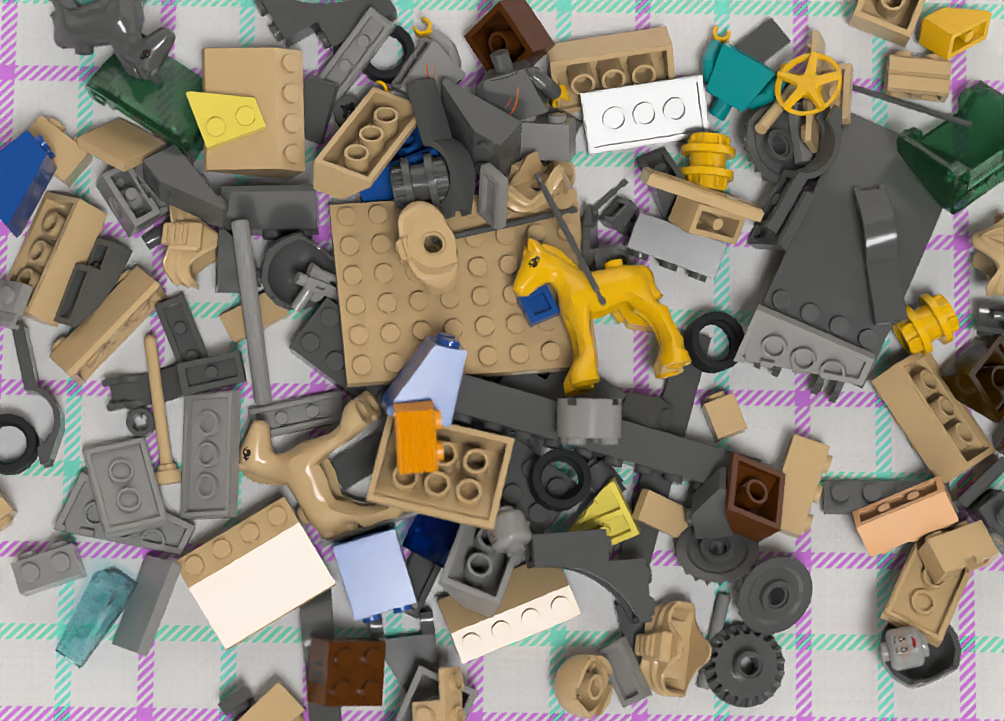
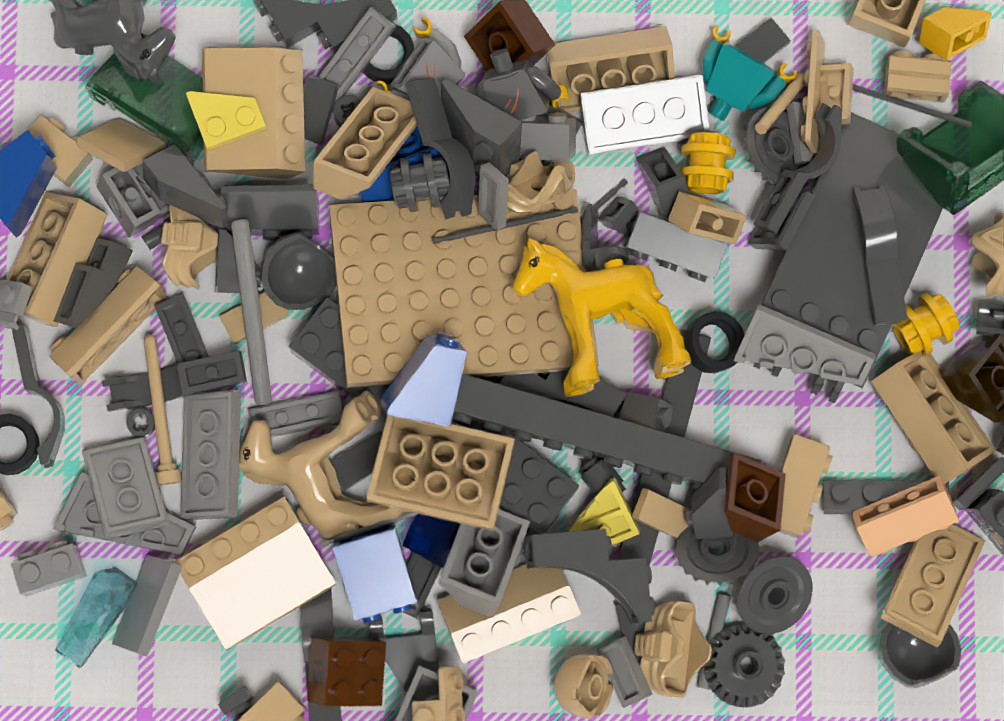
light grey piece [290,262,338,313] -> none
light orange brick [393,401,444,475] -> none
tan piece [395,201,461,296] -> none
light grey head [485,506,532,557] -> none
blue plate [517,284,560,328] -> none
black tyre [528,448,592,512] -> none
dark grey piece [534,172,607,306] -> none
light grey brick [557,398,622,445] -> none
tan tile [639,167,765,223] -> none
tan brick [702,391,747,443] -> none
yellow wheel [775,51,842,116] -> none
light grey head [880,626,929,670] -> none
tan brick [918,520,999,585] -> none

